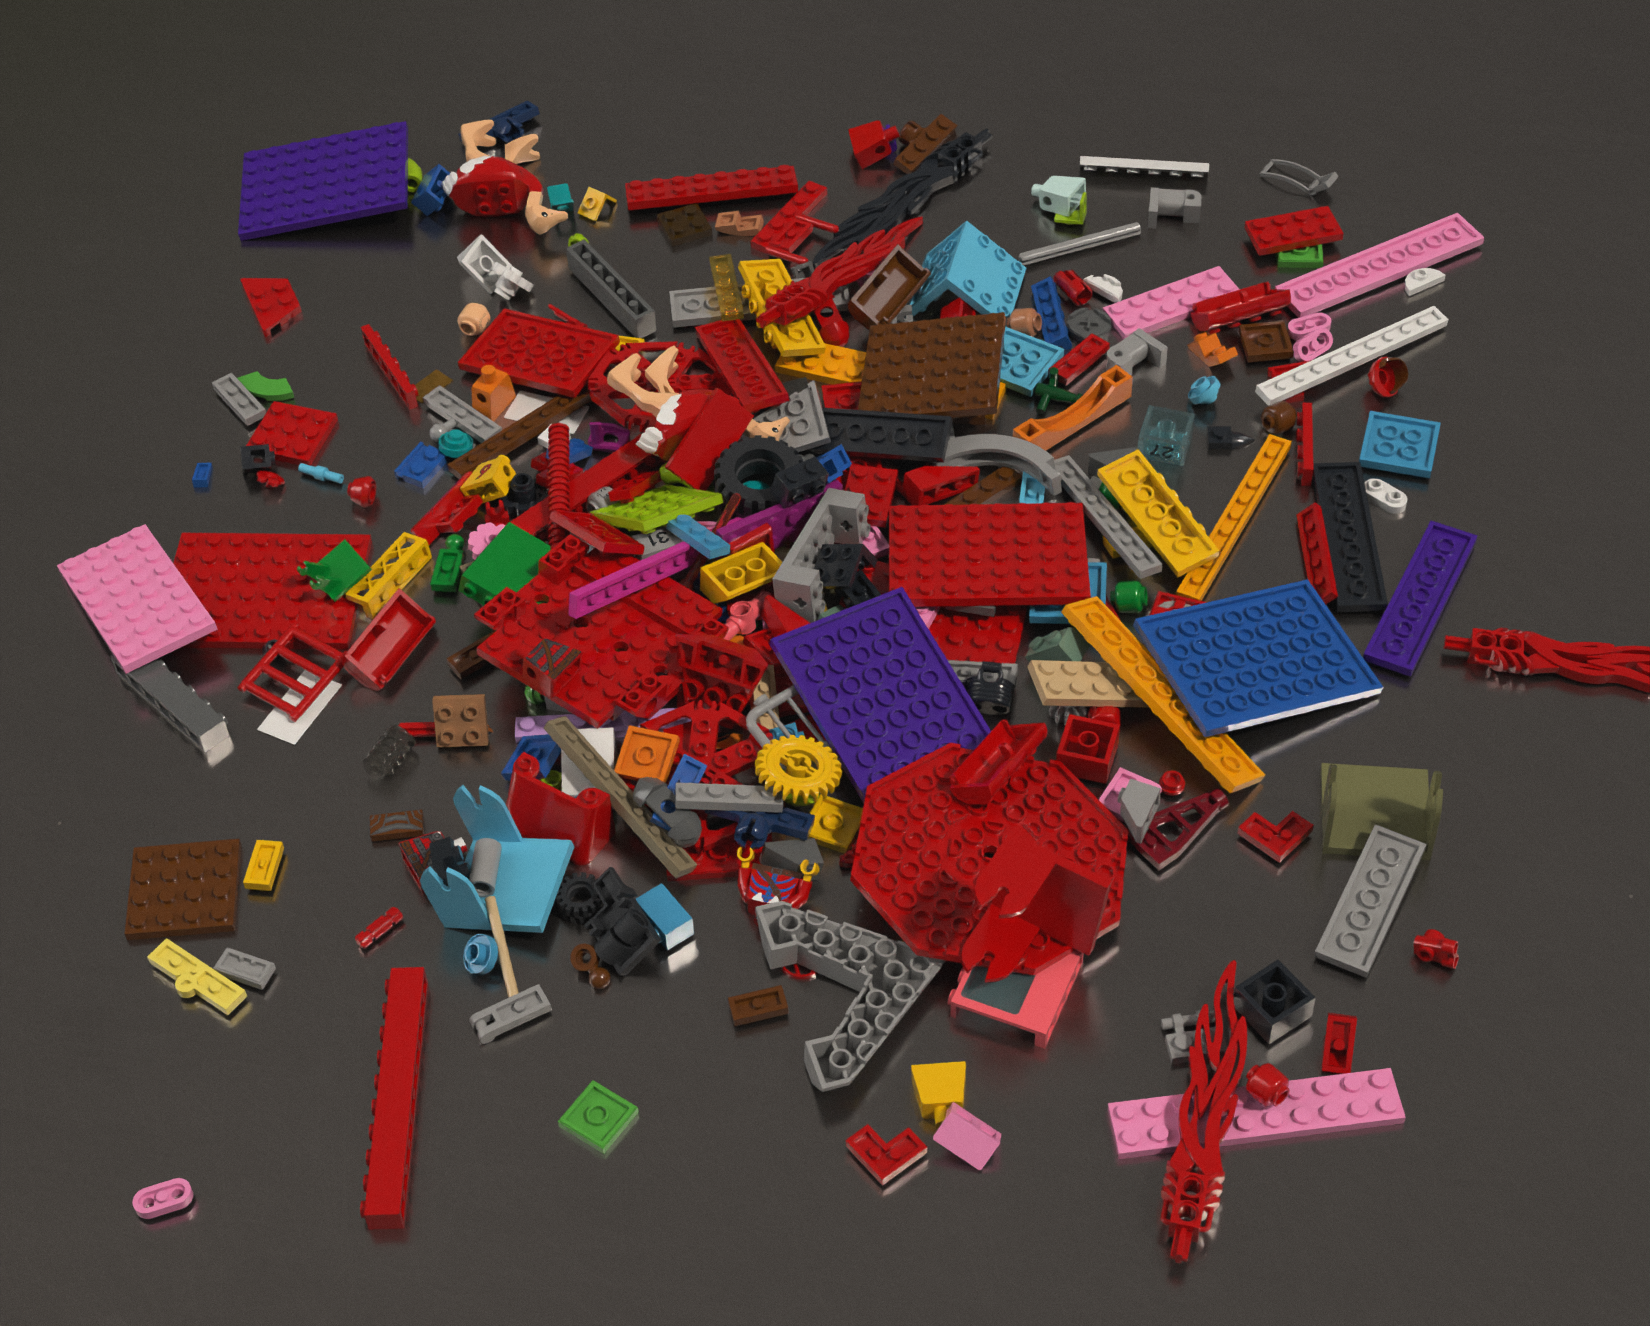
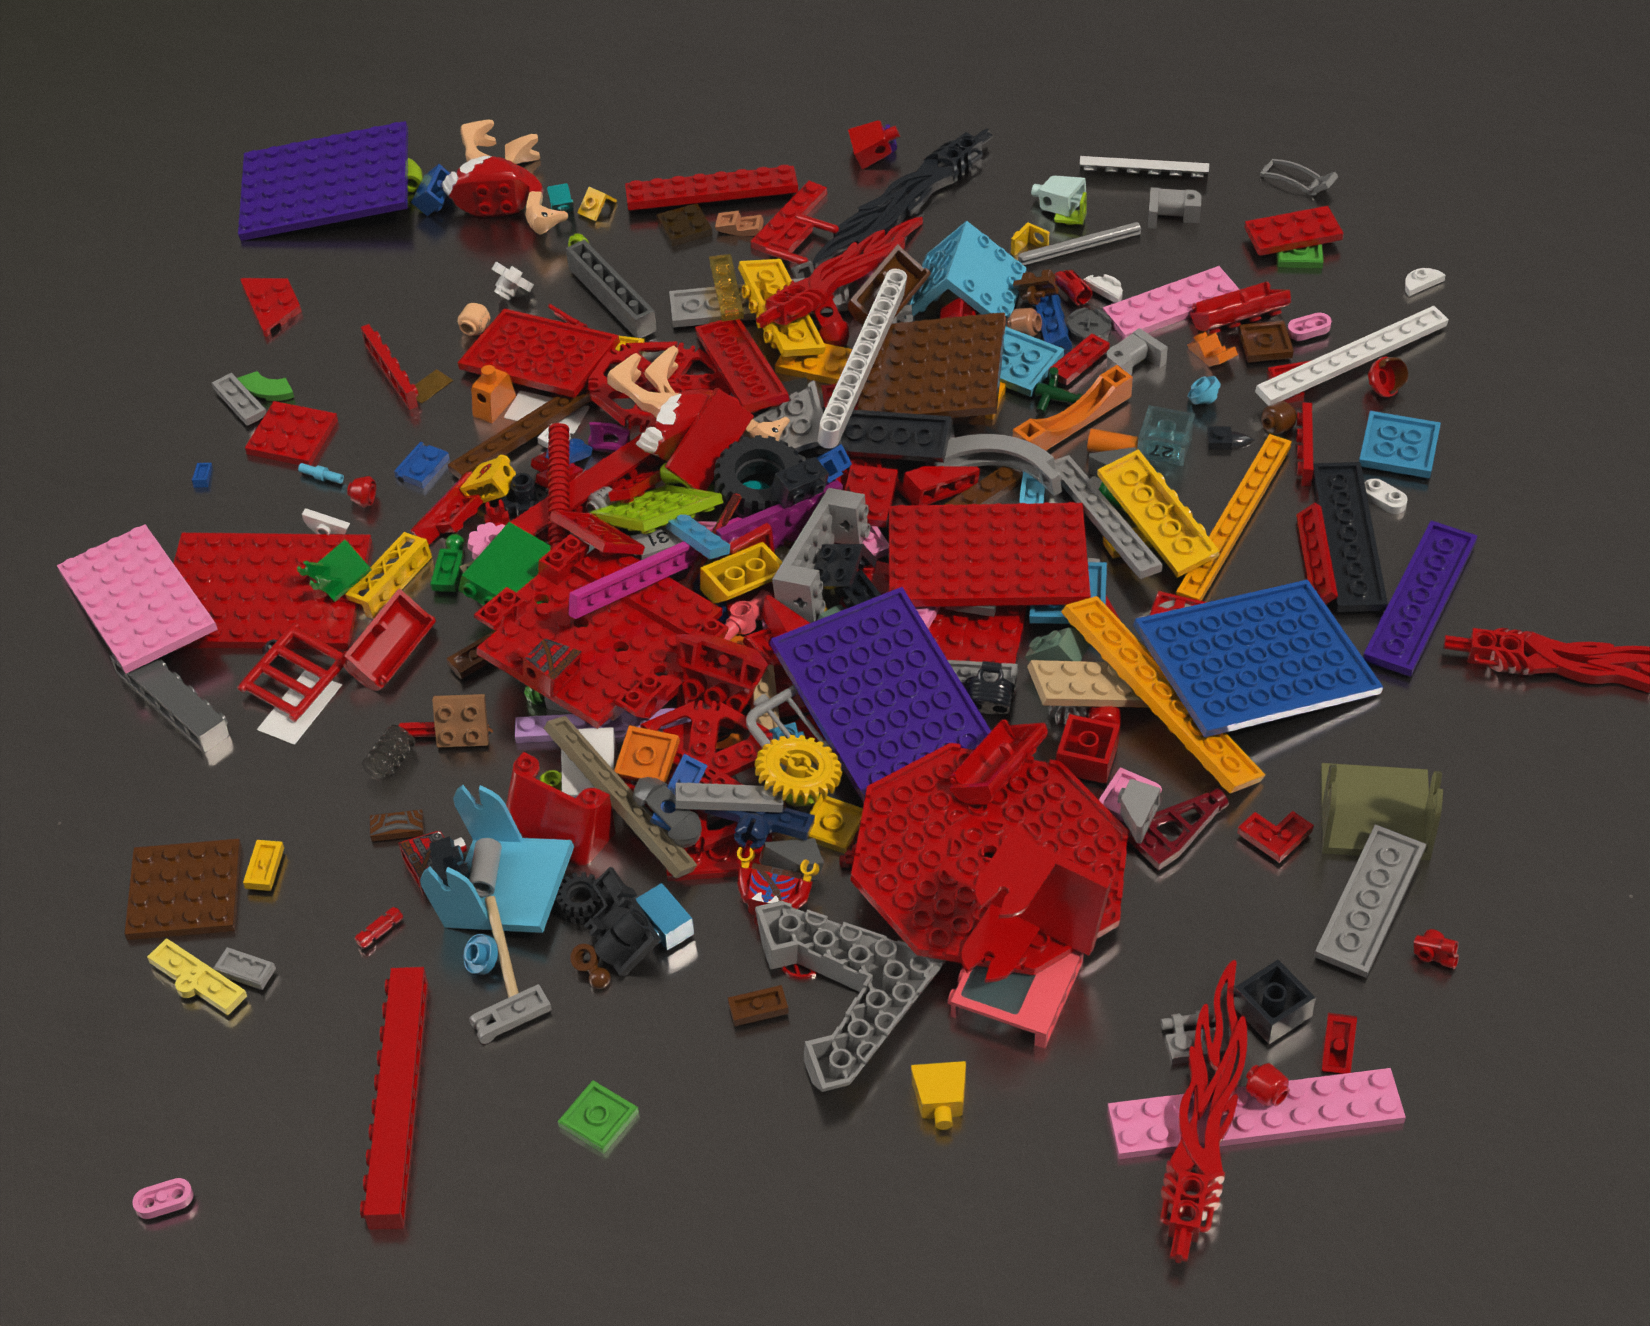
black brick [240,444,275,475] -> none
red plant [256,471,285,488] -> none
light grey plate [423,385,502,443] -> none
teal plate [439,429,473,458] -> none
white slope [457,234,512,294] -> none
dark blue plate [458,101,540,147] -> none
blue plate [501,734,561,781] -> none
red plate [845,1124,927,1186] -> none
reddish brown plate [893,114,958,174] -> none
bright pink panel [933,1102,1001,1170] -> none
green head [1110,581,1148,614] -> none
red plate [1159,770,1185,796] -> none
bright pink plate [1275,213,1484,318] -> none
bright pink plate [1293,328,1333,362] -> none
none -> white plate [302,509,350,535]
none -> white beam [817,269,907,448]
none -> yellow bracket [1011,222,1050,256]
none -> reddish brown hips [1013,269,1059,305]
none -> orange pin [1087,428,1138,453]

